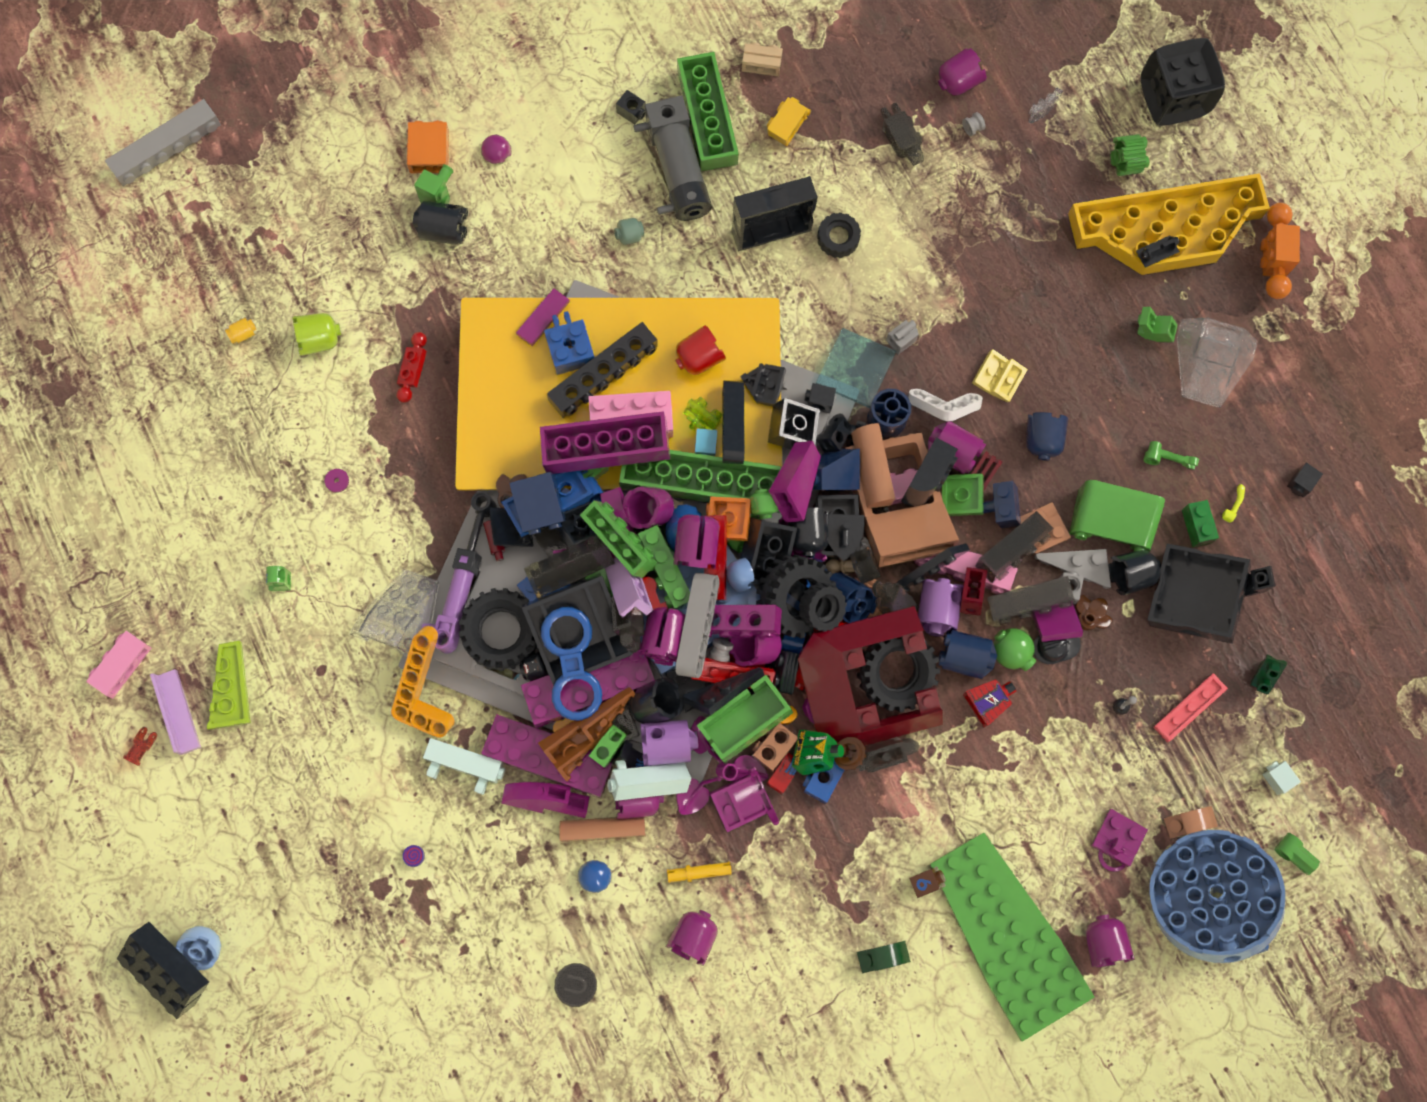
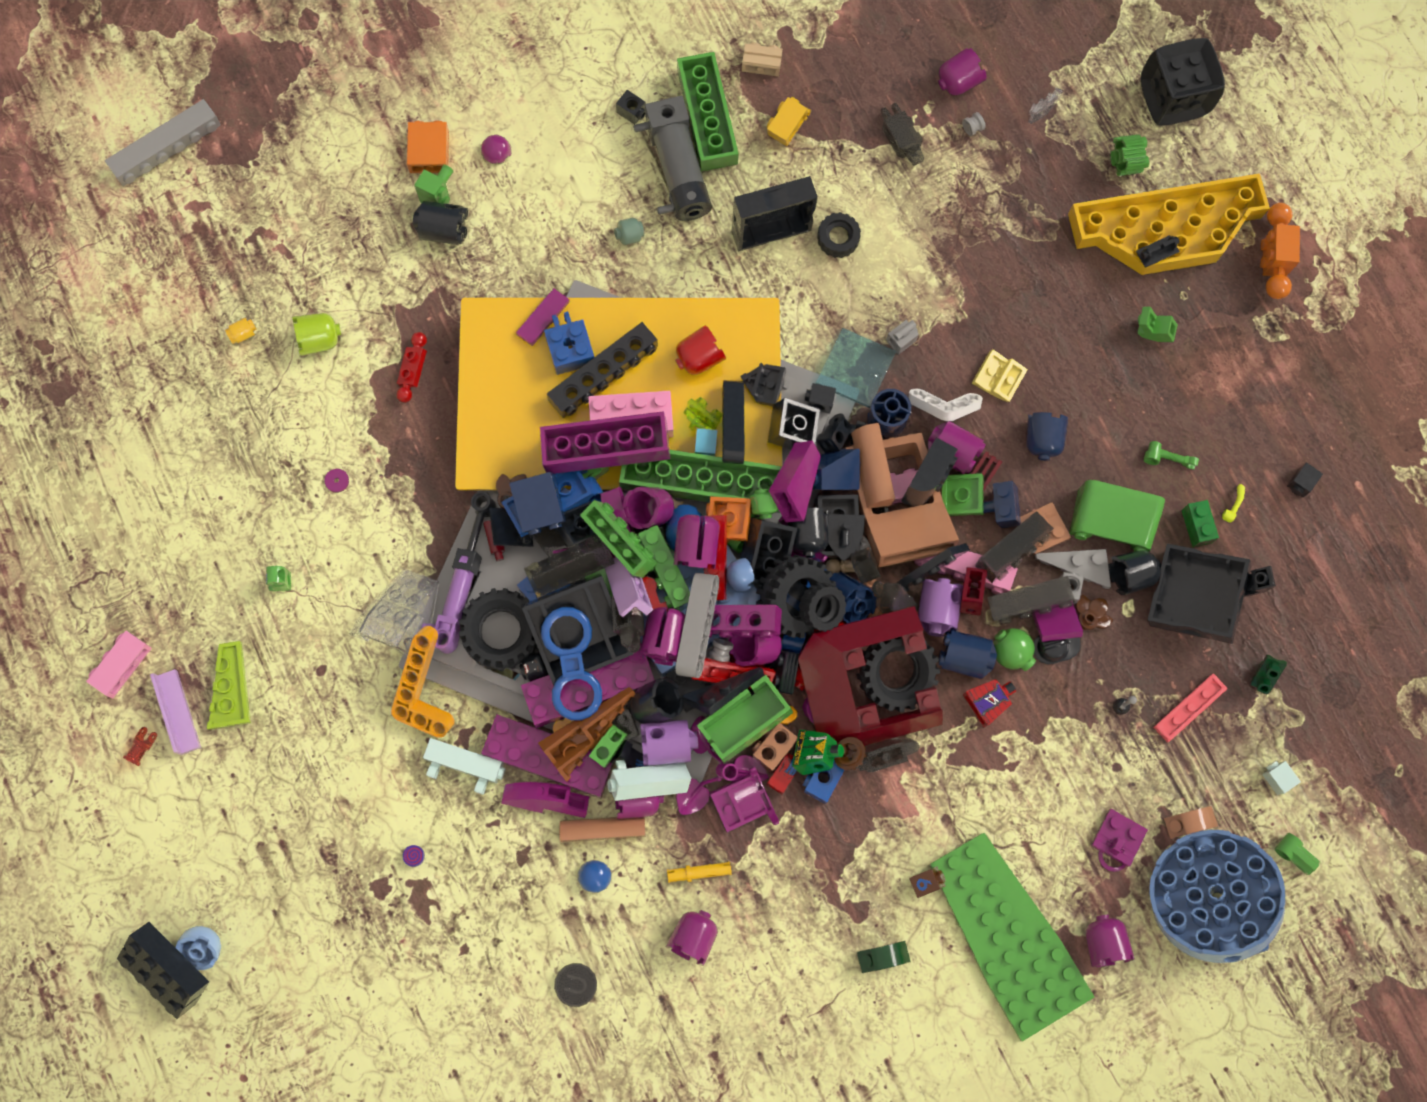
clear wedge [1177,317,1258,408] -> none

